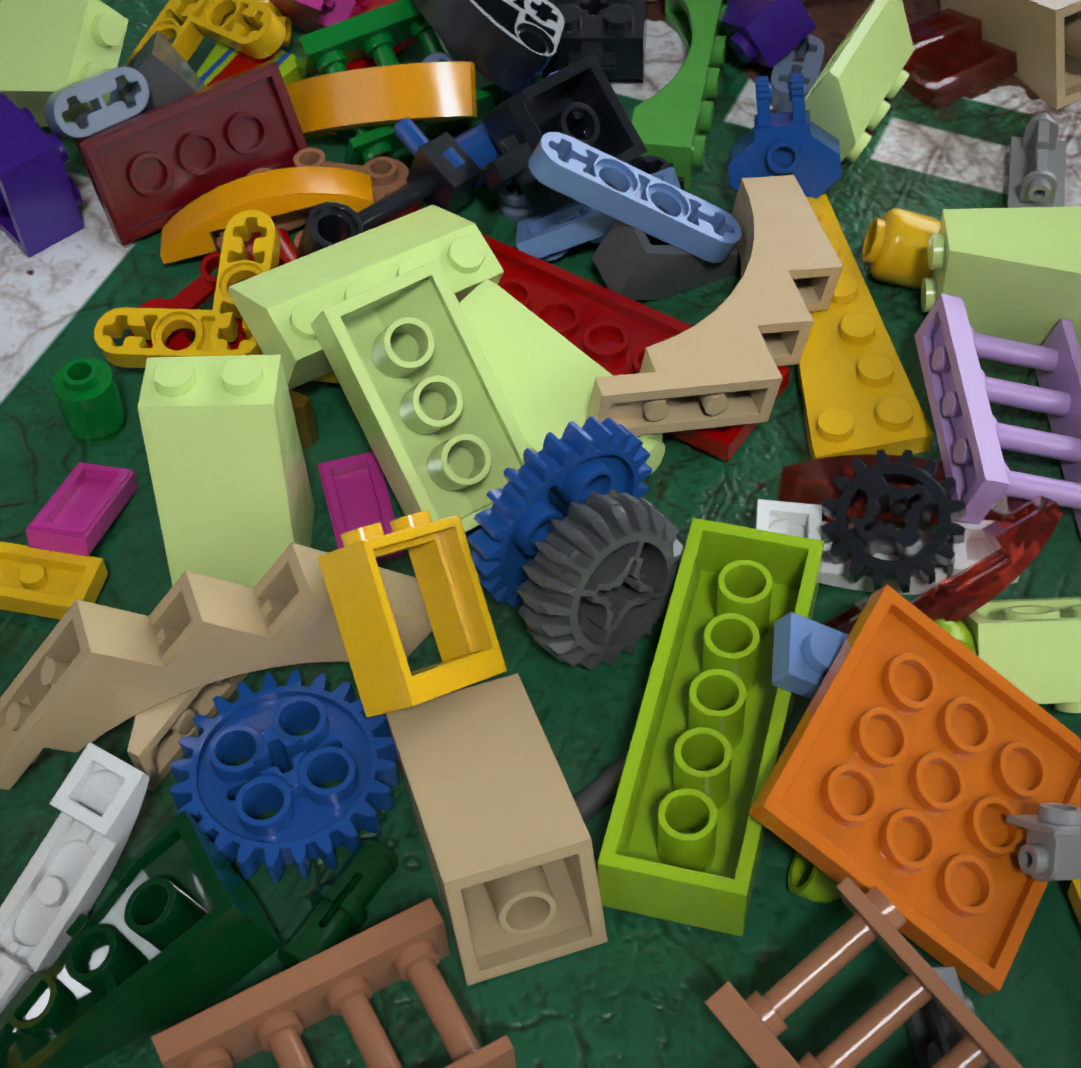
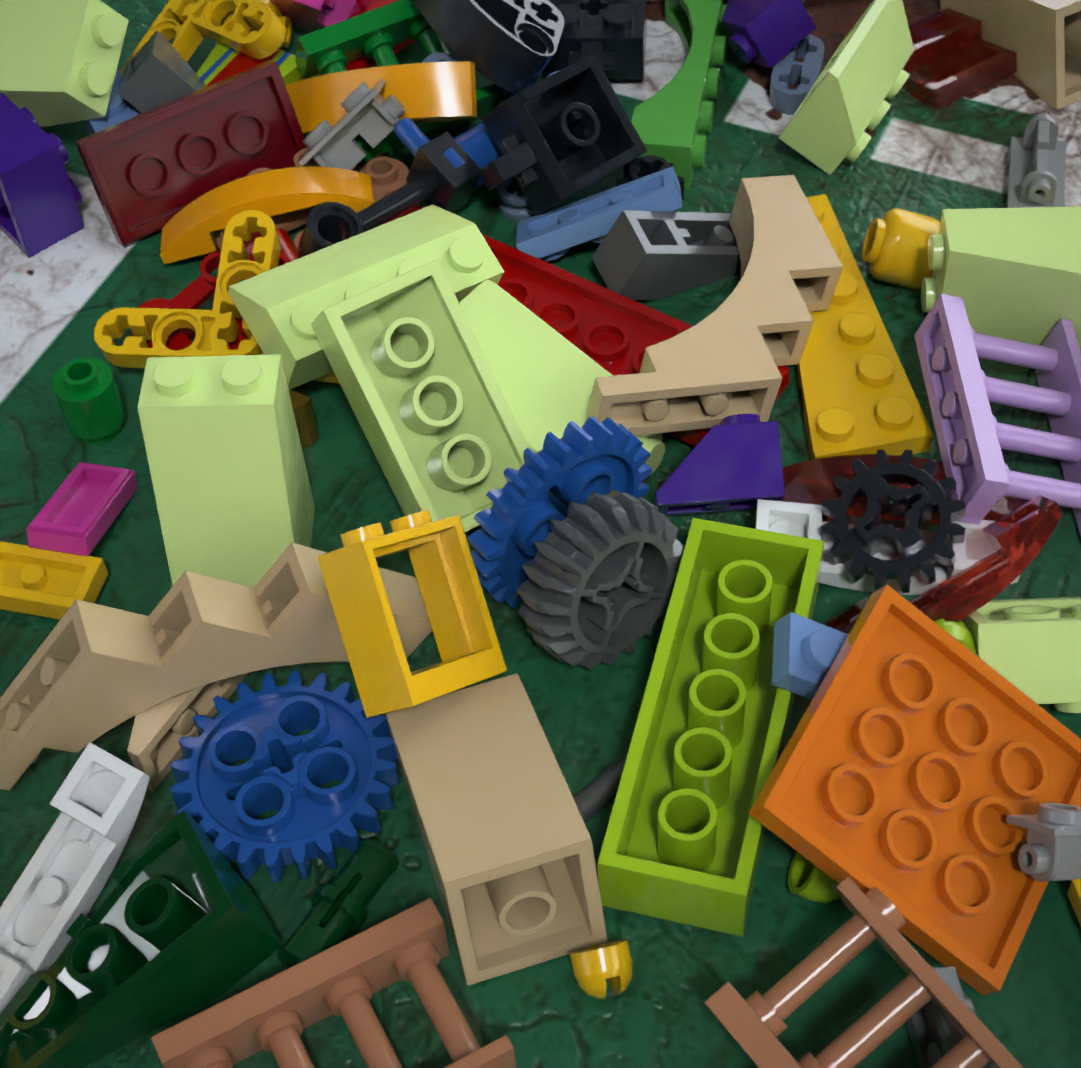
sand blue beam [44,66,149,138] -> none
dark pink tile [317,451,404,562] -> none
medium blue beam [528,132,742,263] -> none
blue hinge [728,73,842,199] -> none
none -> light grey hinge [299,78,406,170]
none -> yellow hinge [569,940,633,1000]
none -> dark purple slope [652,414,785,516]

